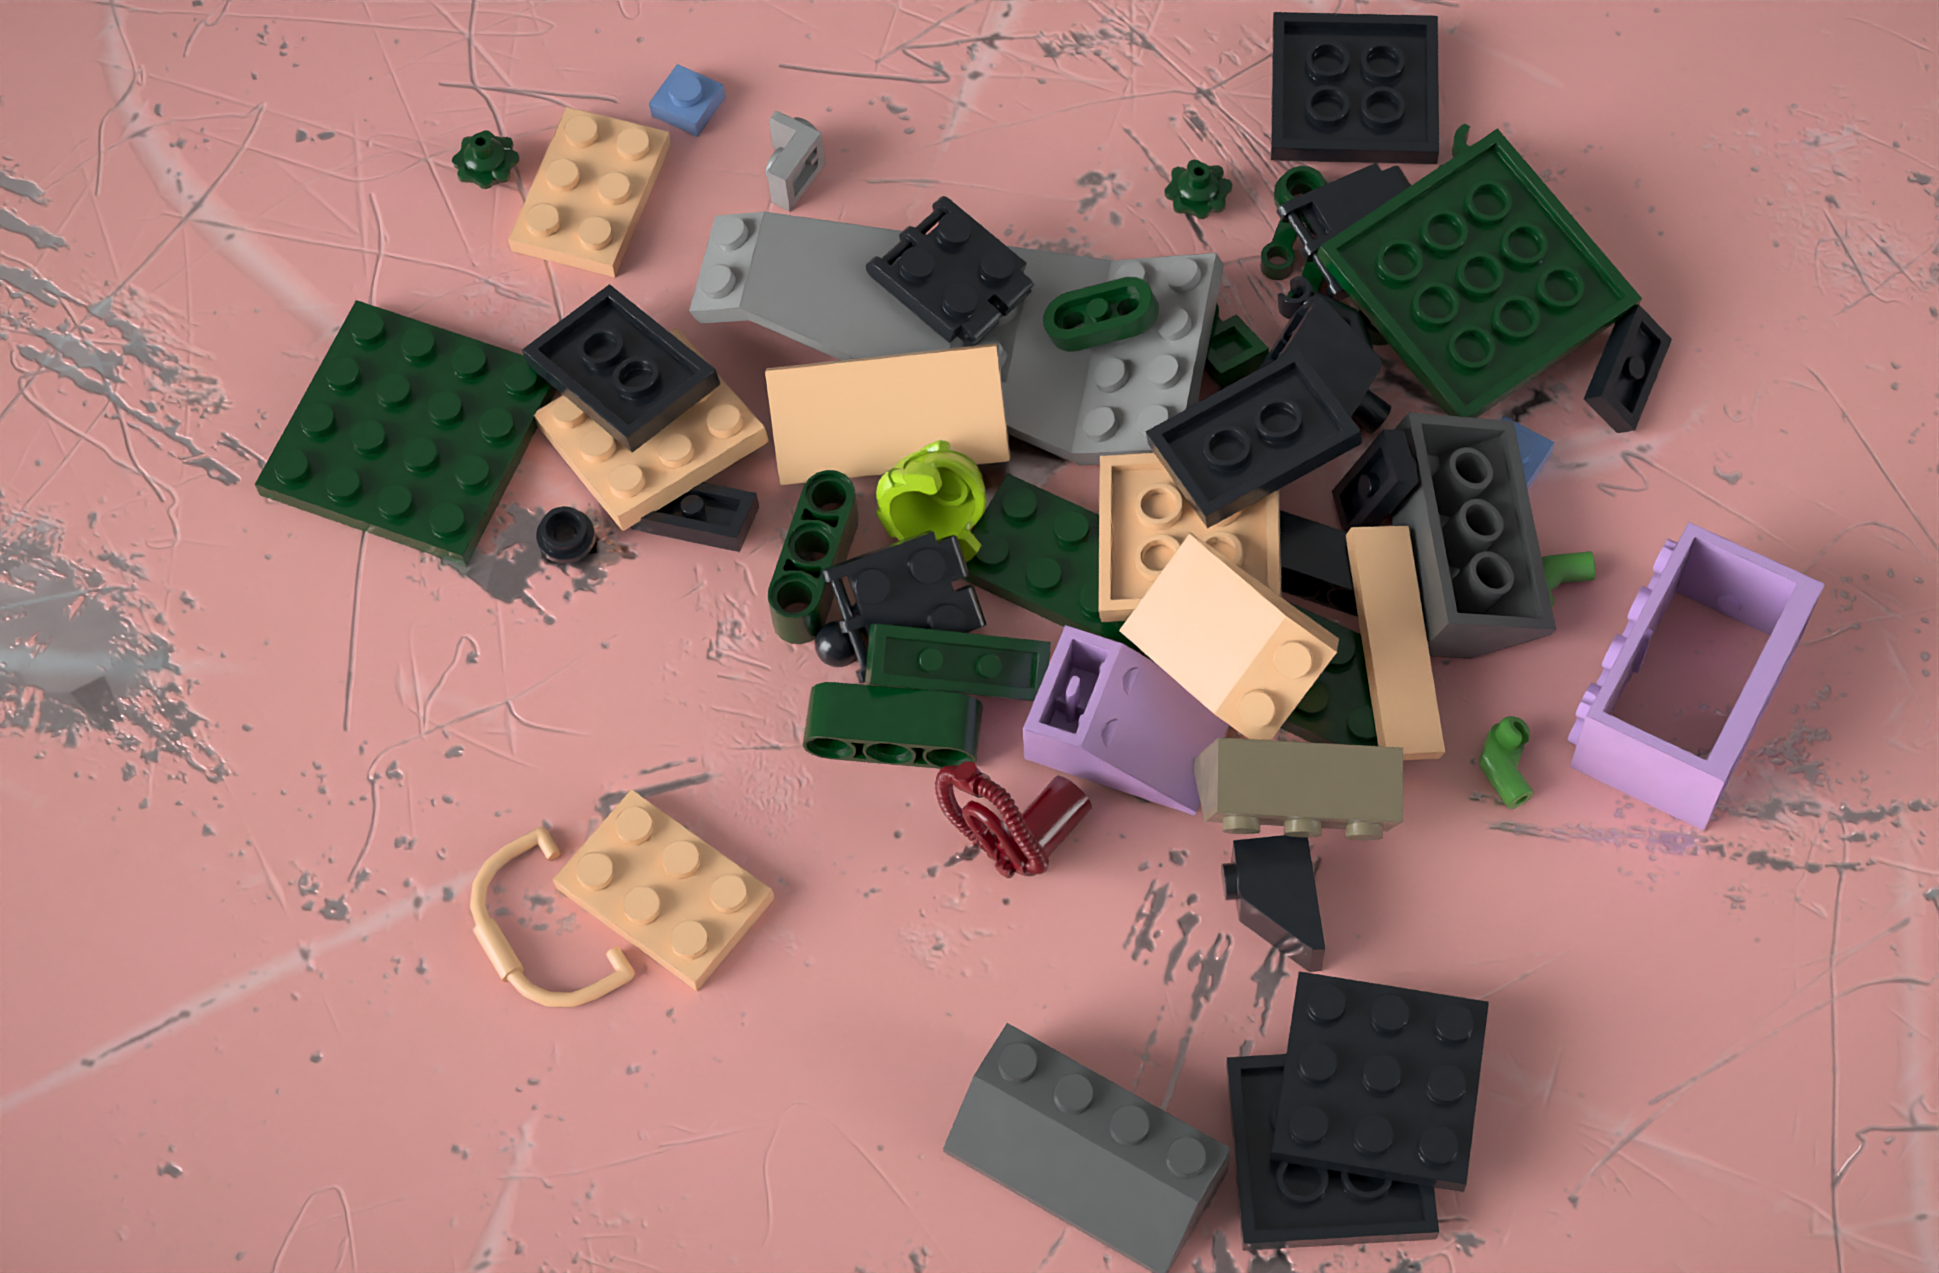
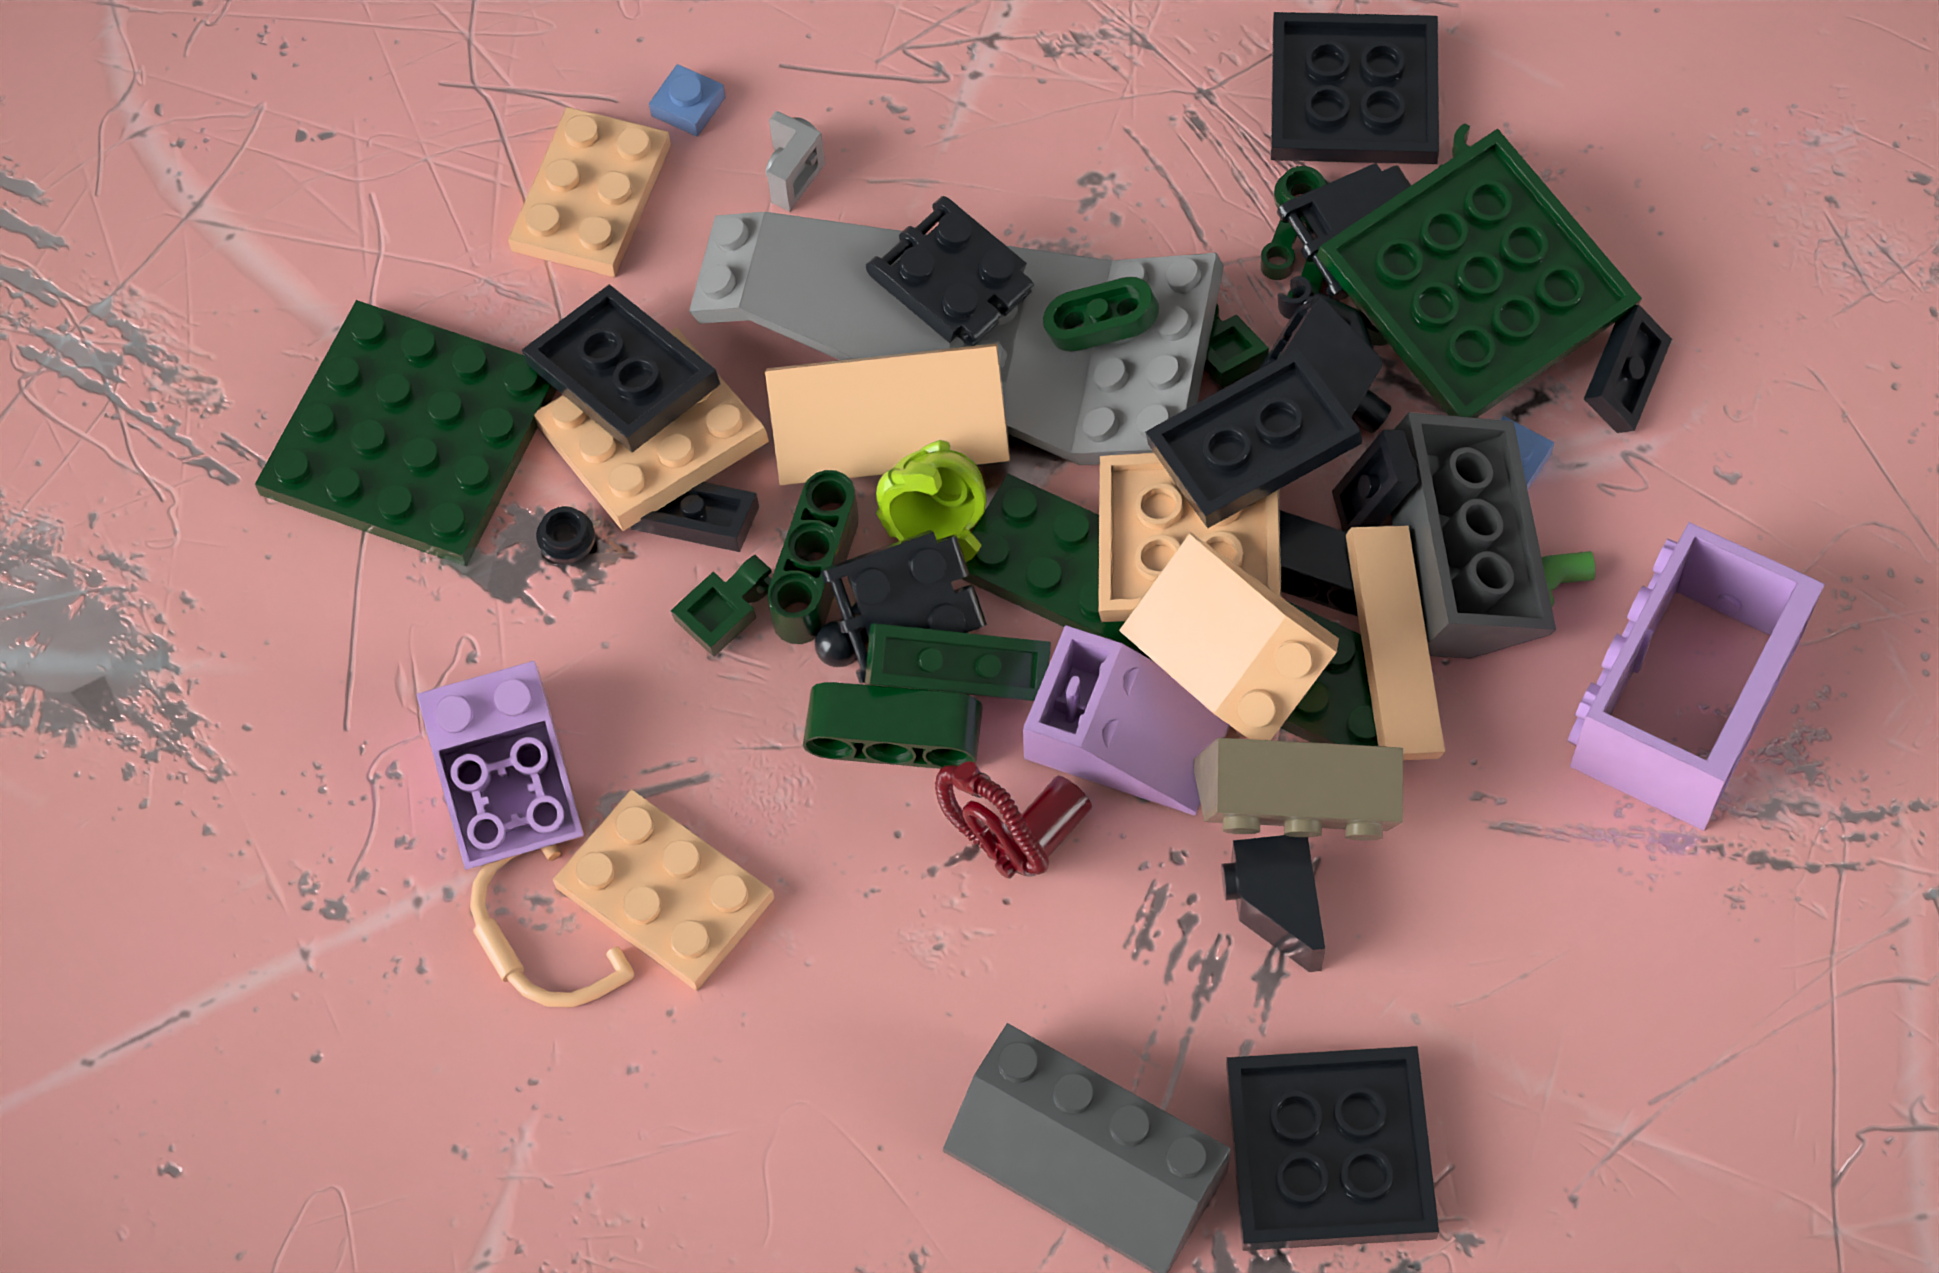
dark green plant [451,130,520,189] -> none
dark green plant [1164,159,1233,219] -> none
black plate [1270,971,1489,1192] -> none
bright green arm [1479,716,1534,809] -> none
none -> lavender slope [416,661,584,870]
none -> dark green plate [670,555,772,657]

